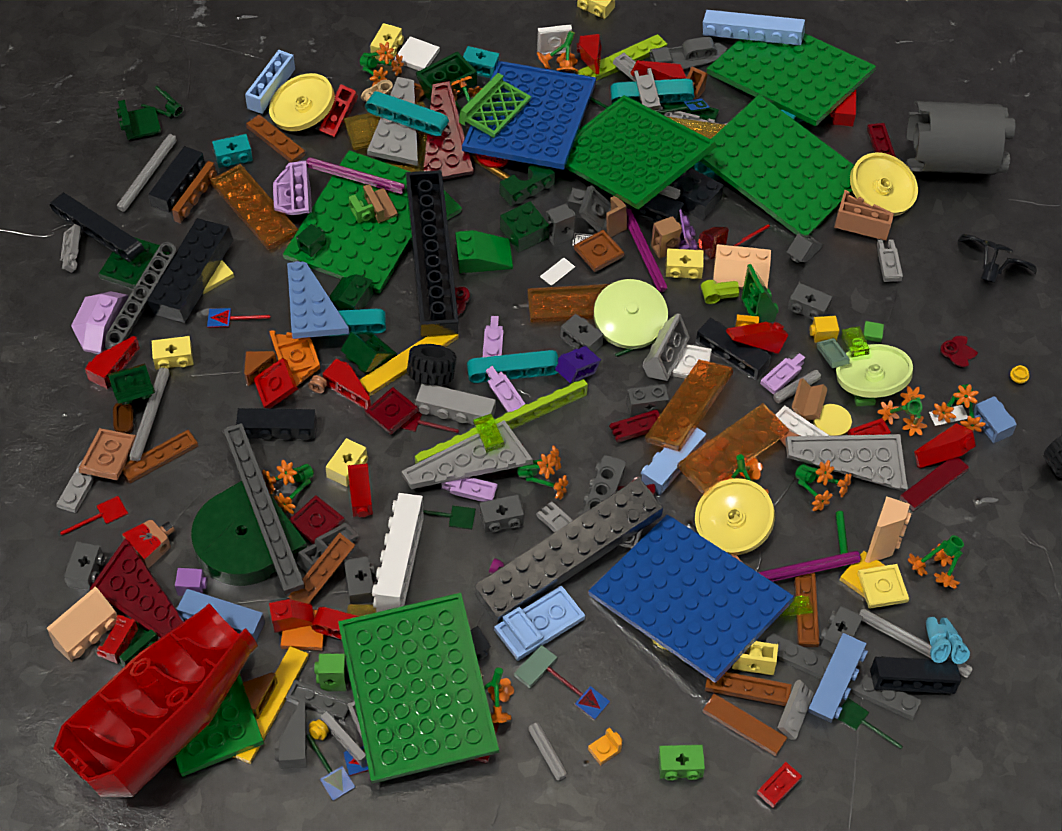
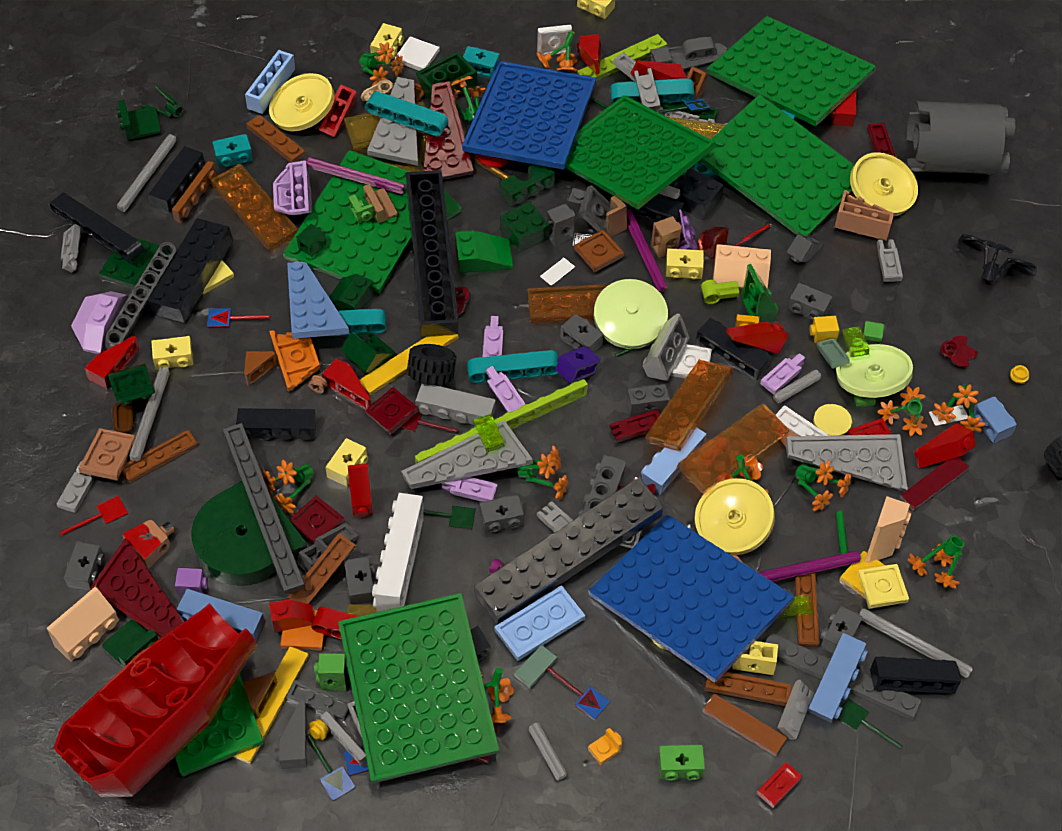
red hinge [97,615,138,664] -> none
red plate [253,358,298,409] -> none
bright green fence [459,73,531,138] -> none
light blue tile [502,606,543,650] -> none
light blue brick [703,10,805,45] -> none
medium nougat panel [792,378,827,421] -> none
medium azure piece [926,617,970,664] -> none

